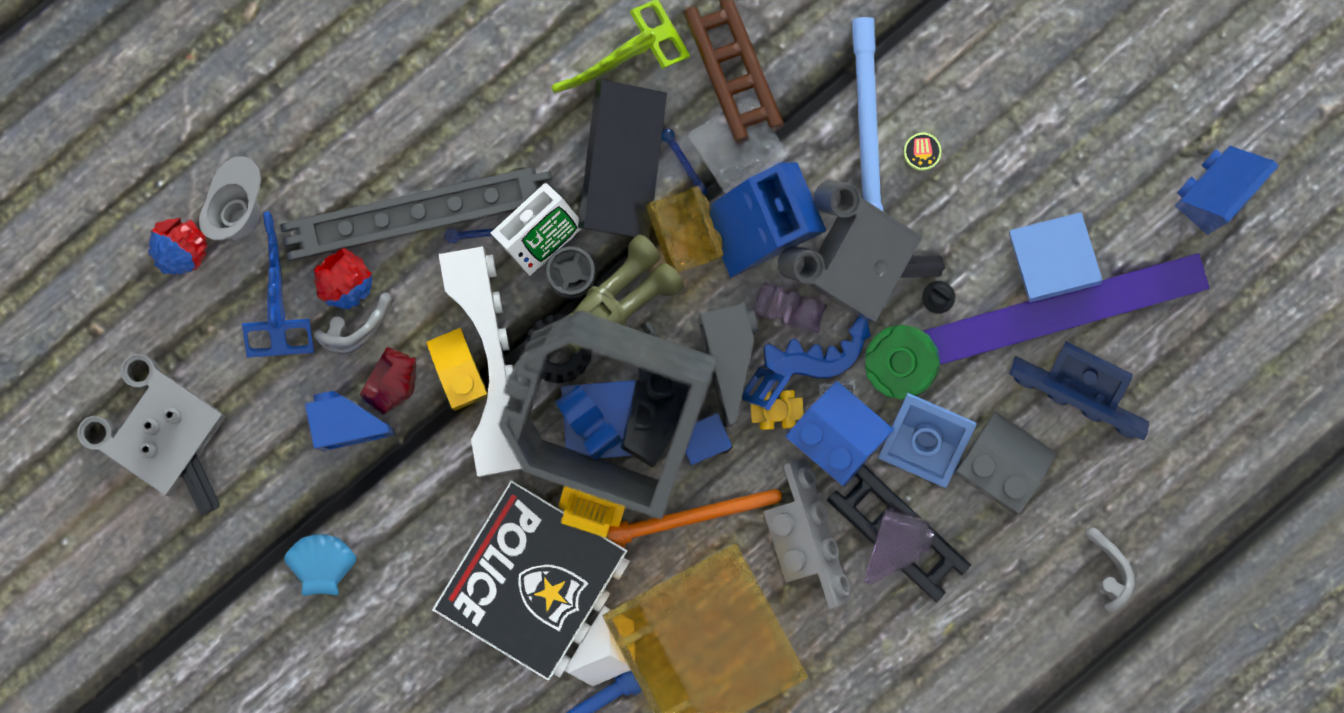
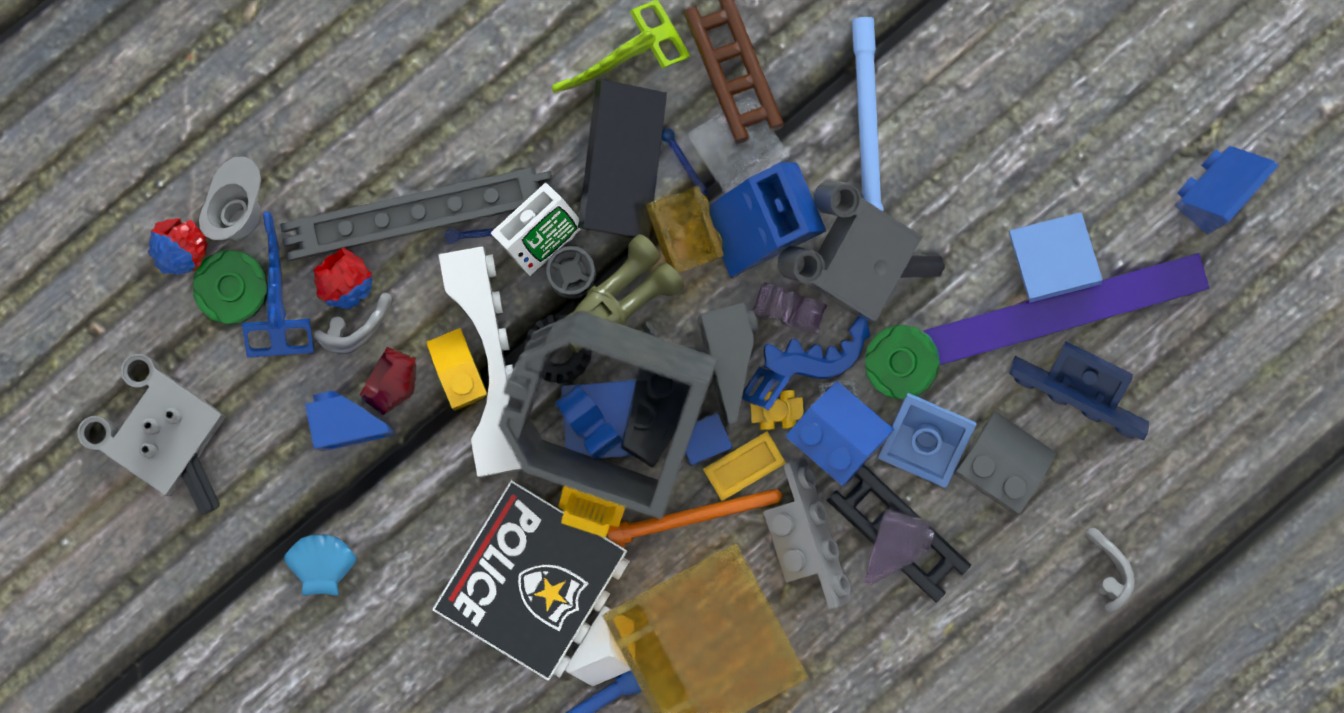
tile [903,133,941,171] -> none
black piece [922,281,955,314] -> none
none -> green tile [193,250,268,325]
none -> yellow tile [703,431,786,501]

